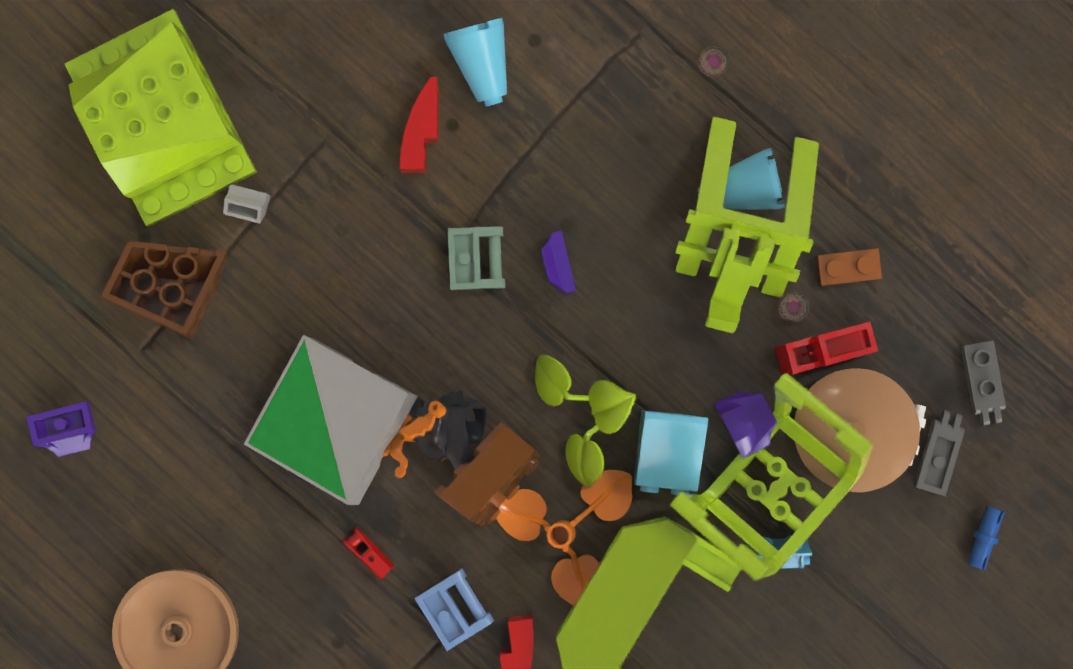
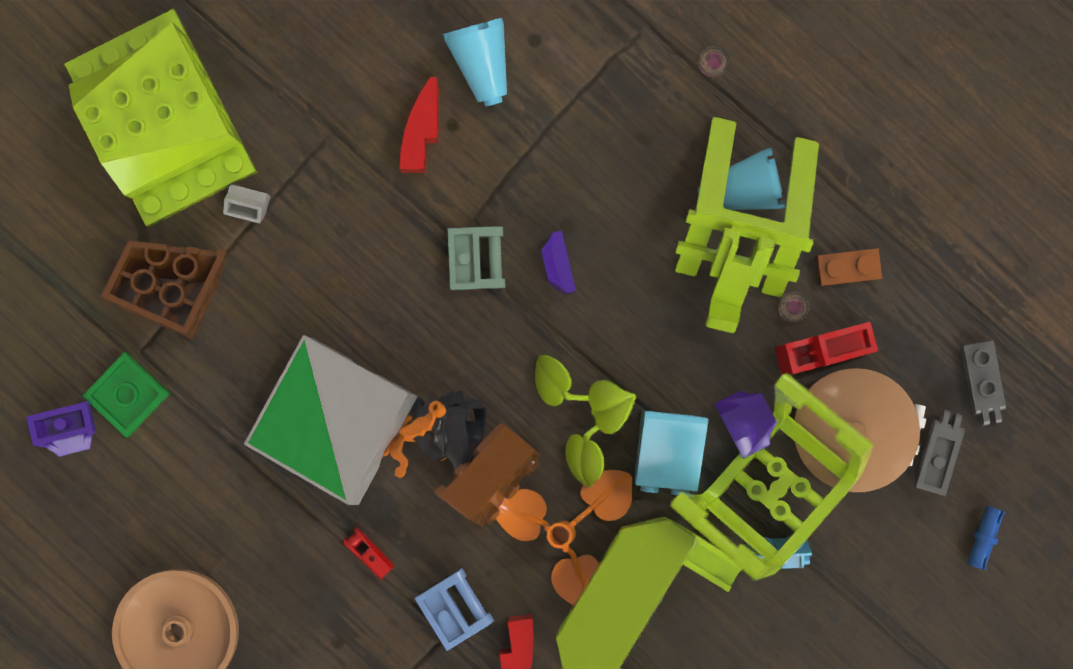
none -> green tile [82,352,171,438]

